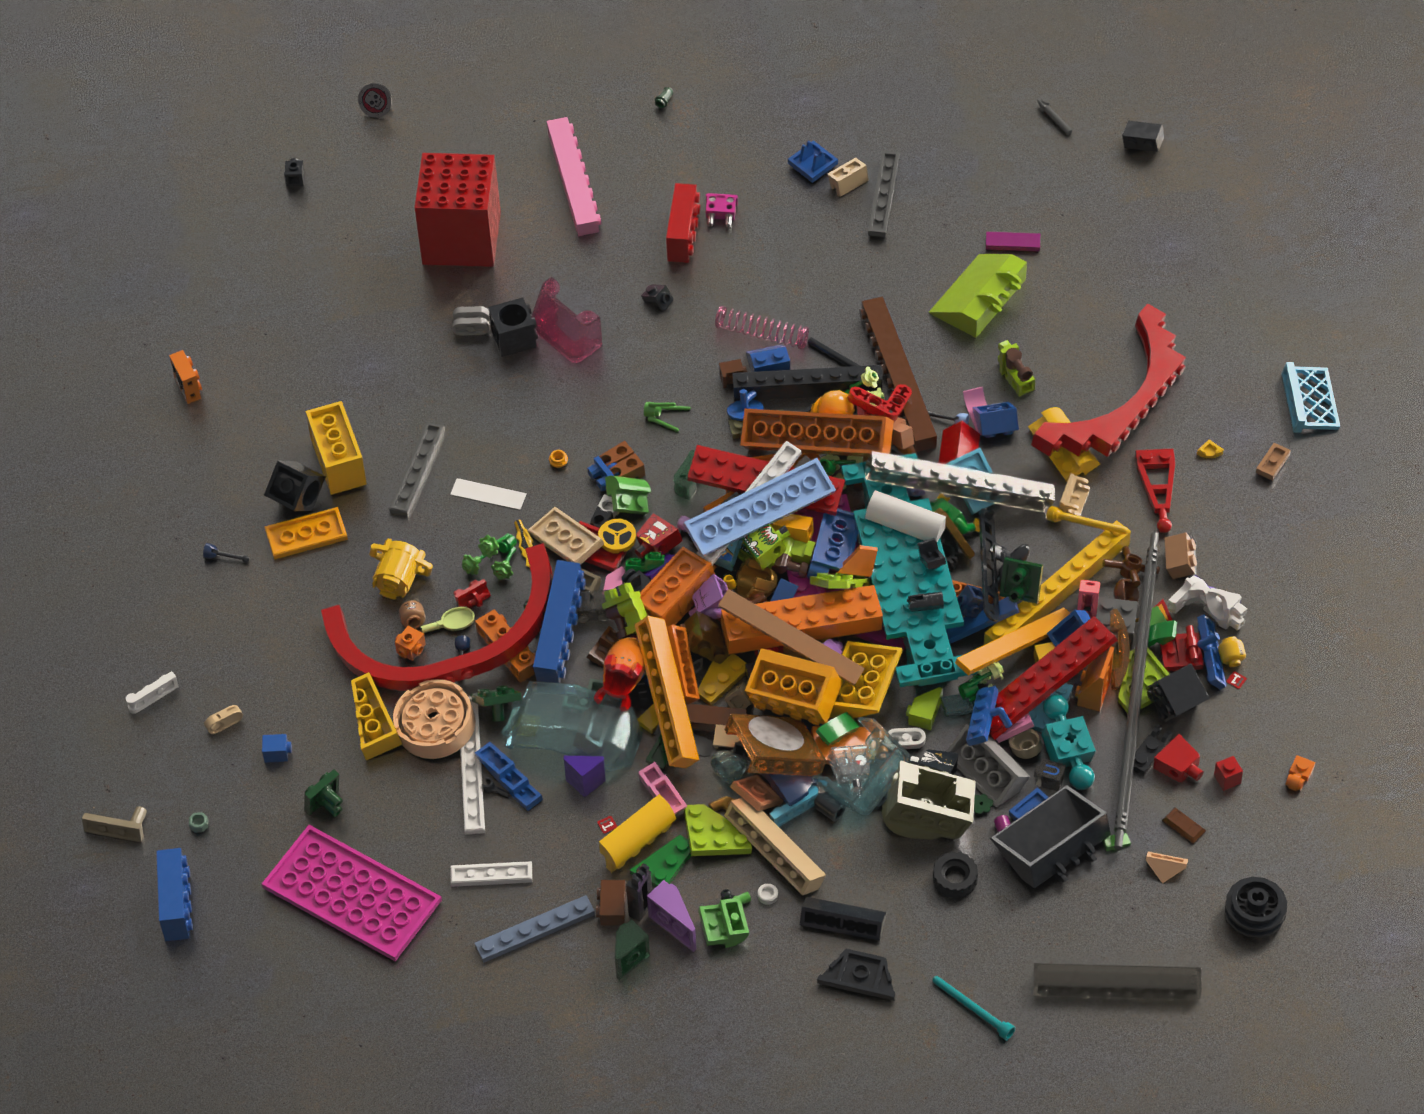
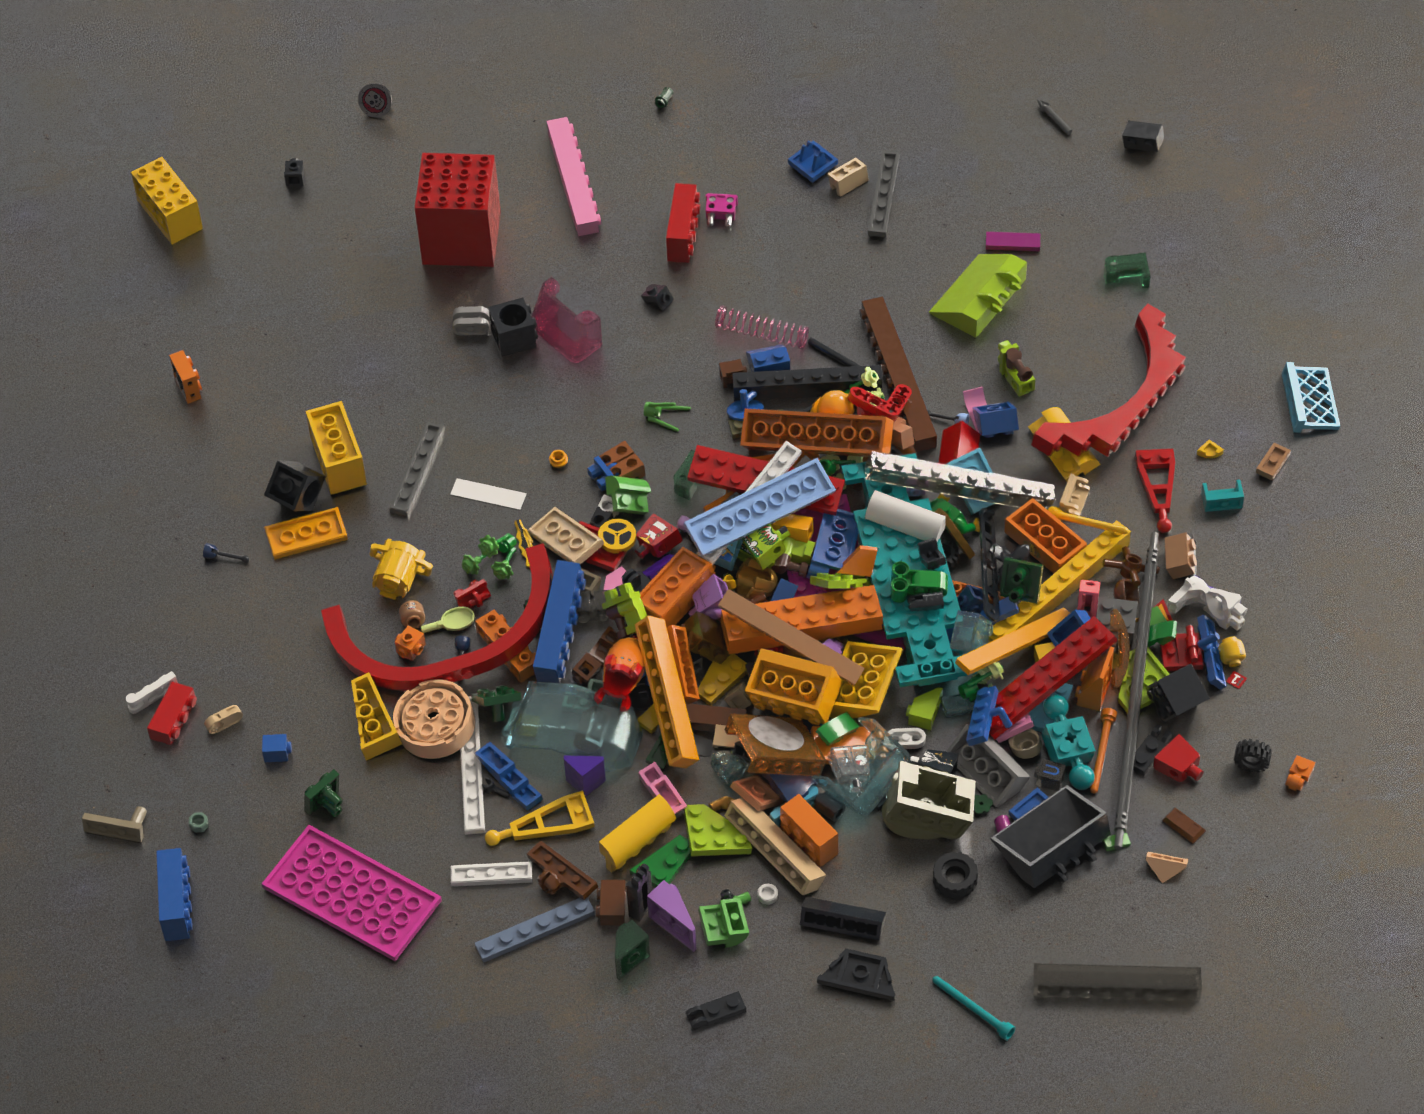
red sticker [597,816,618,834] -> none
green slope [625,552,665,572] -> none
red brick [1214,756,1243,791] -> none
black wheel [1225,877,1288,938] -> none
none -> yellow brick [131,157,203,244]
none -> red brick [147,682,197,745]
none -> yellow plate [485,790,595,846]
none -> reddish brown plate [527,841,598,900]
none -> reddish brown brick [571,652,602,686]
none -> black hinge [685,991,747,1029]
none -> orange brick [780,794,838,868]
none -> green piece [890,561,948,603]
none -> clear light blue brick [950,610,993,655]
none -> orange brick [1005,498,1087,574]
none -> orange piece [1090,708,1117,794]
none -> clear green piece [1104,252,1151,288]
none -> teal panel [1201,480,1244,512]
none -> black tyre [1234,739,1272,773]

